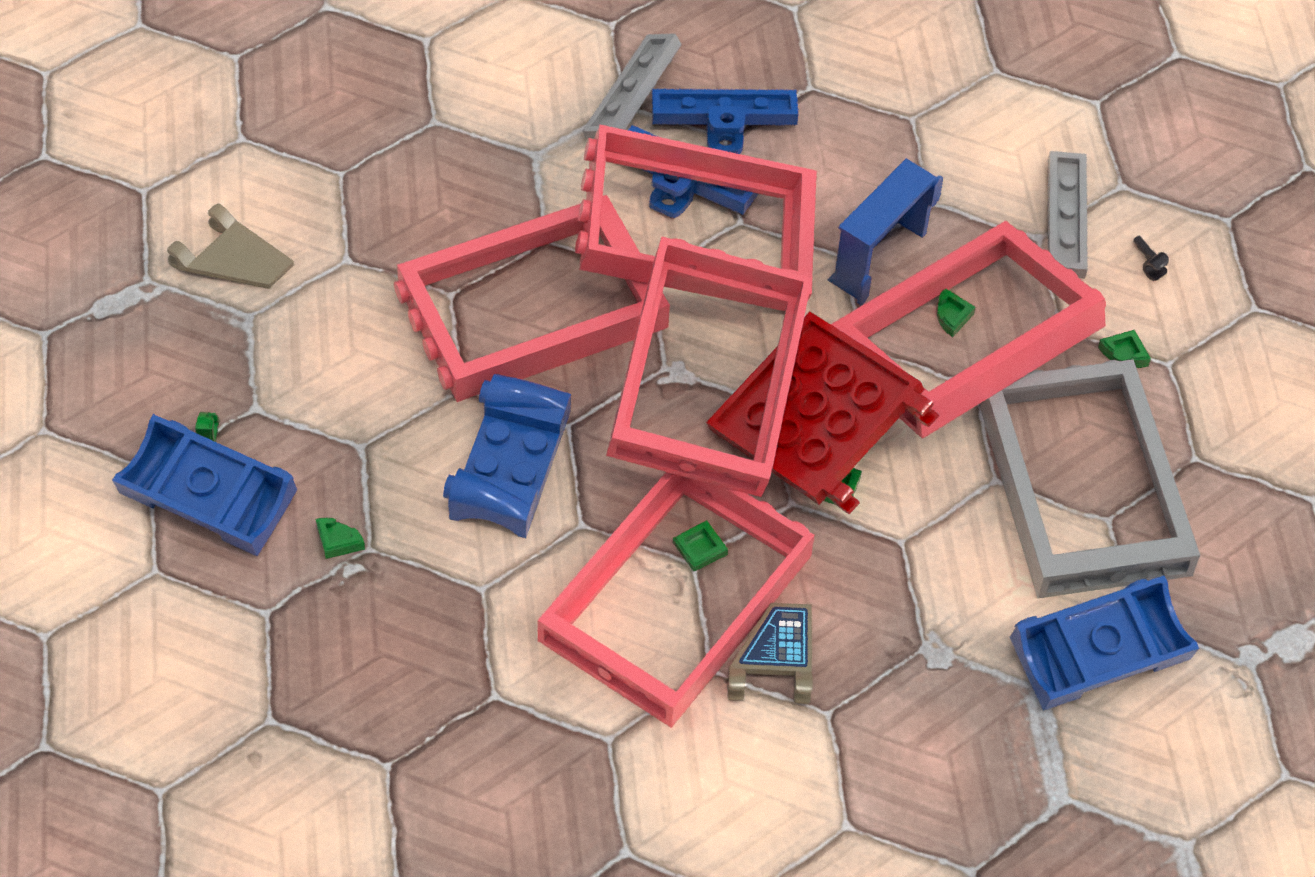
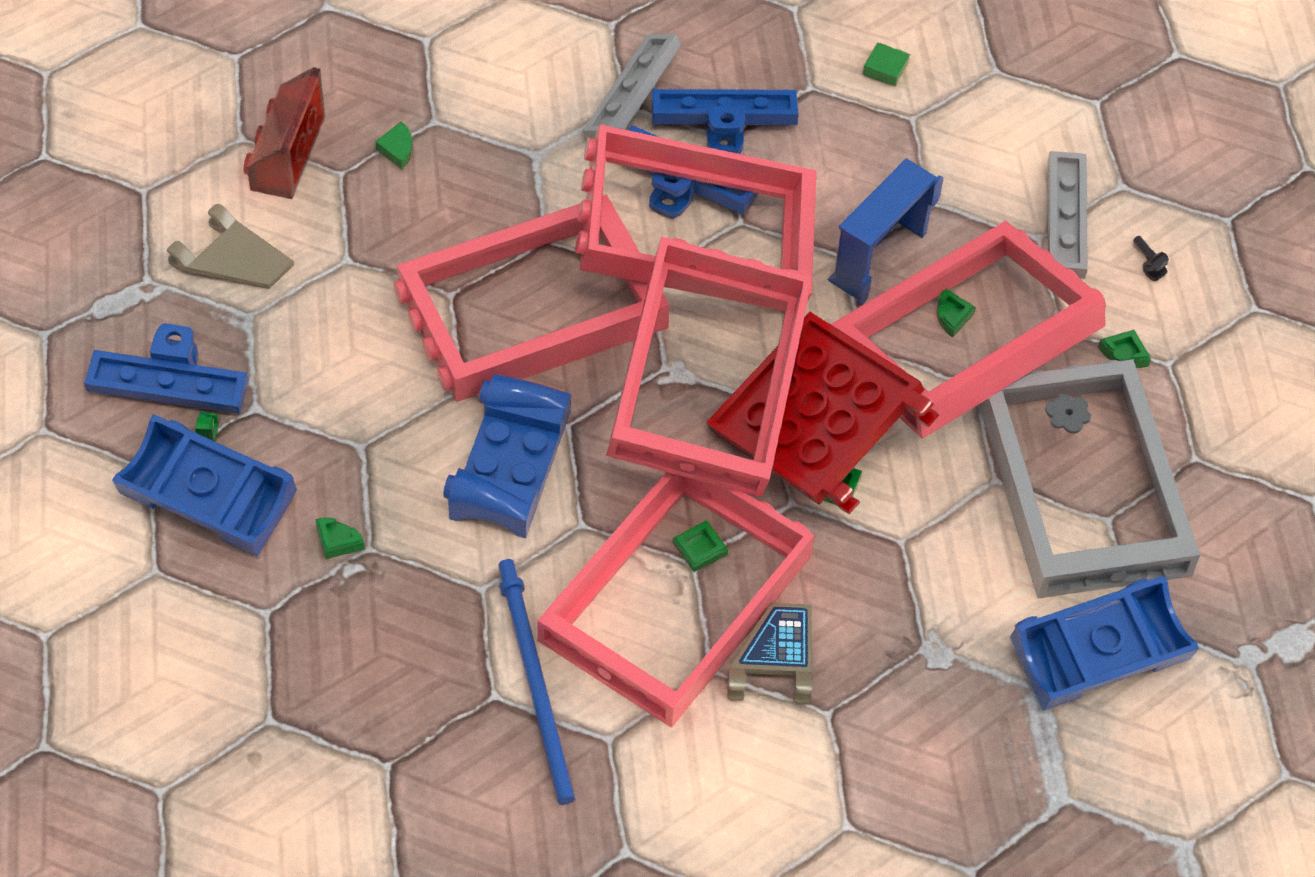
none -> blue plate [84,323,249,414]
none -> clear red slope [243,67,325,199]
none -> green tile [375,121,412,169]
none -> blue bar [498,559,575,805]
none -> green tile [863,42,910,86]
none -> dark grey plant [1045,394,1091,434]

